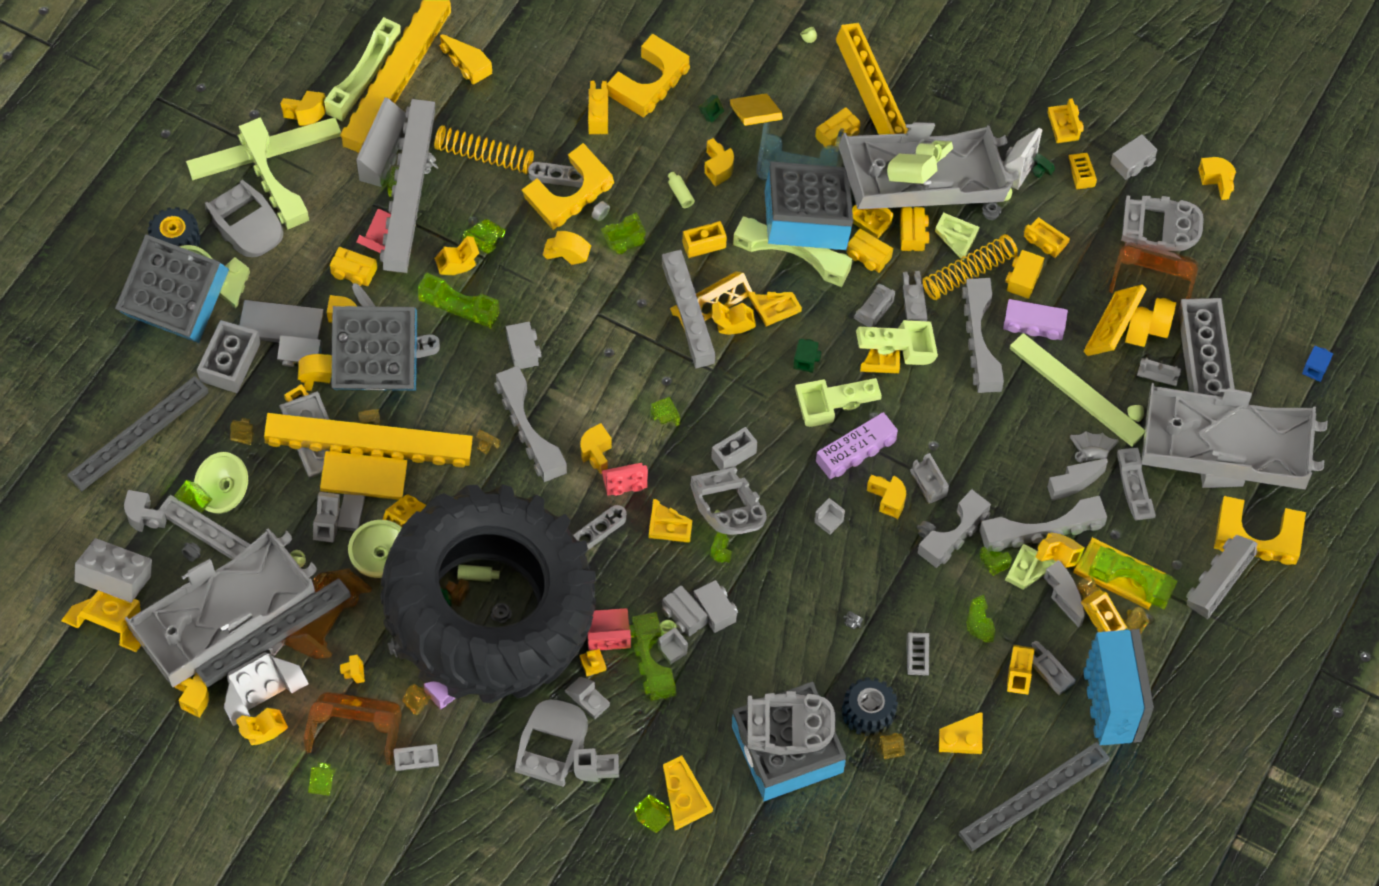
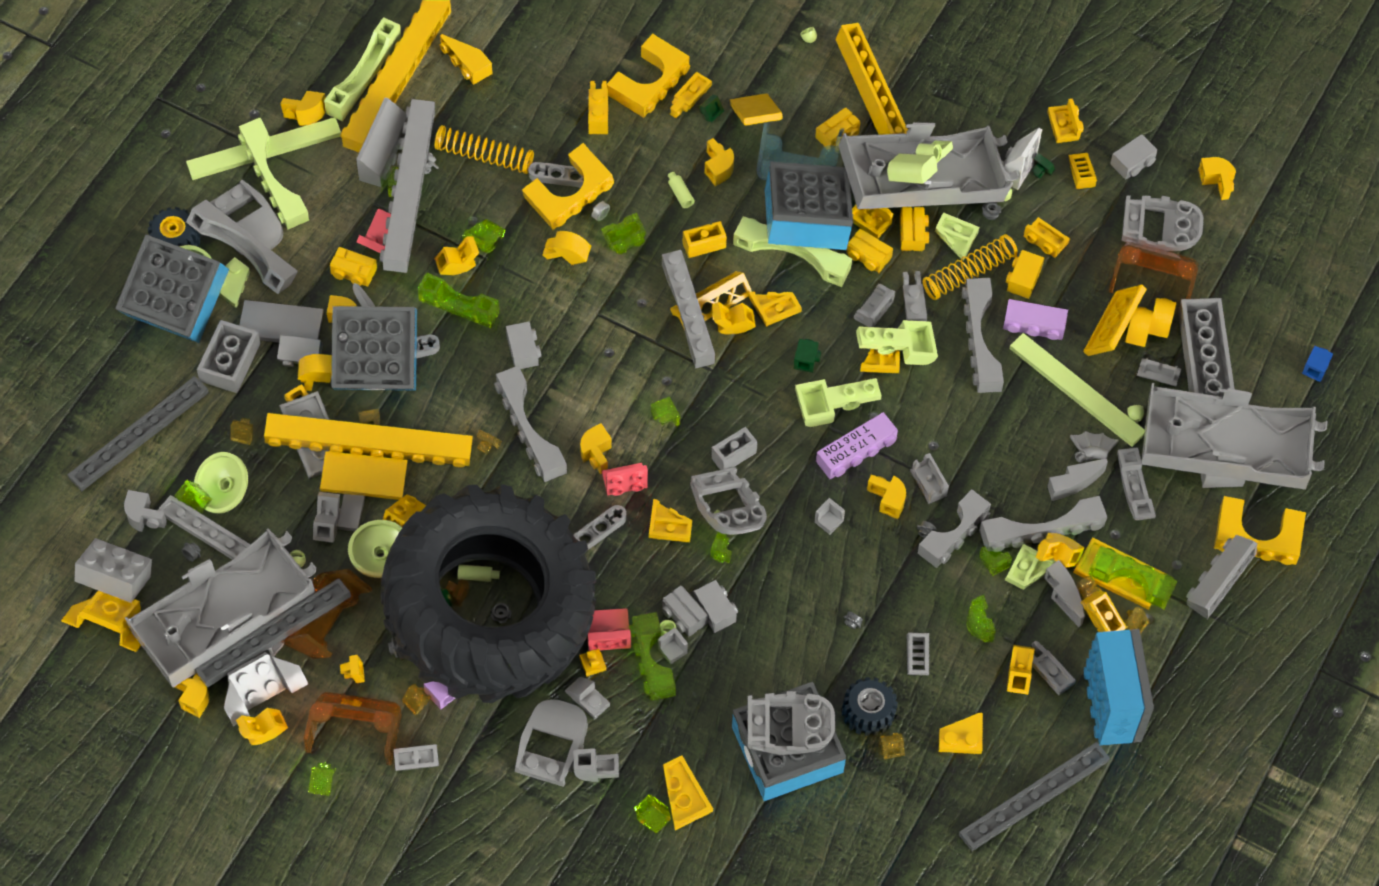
none -> light grey arch [186,200,298,294]
none -> yellow hinge [670,72,712,118]

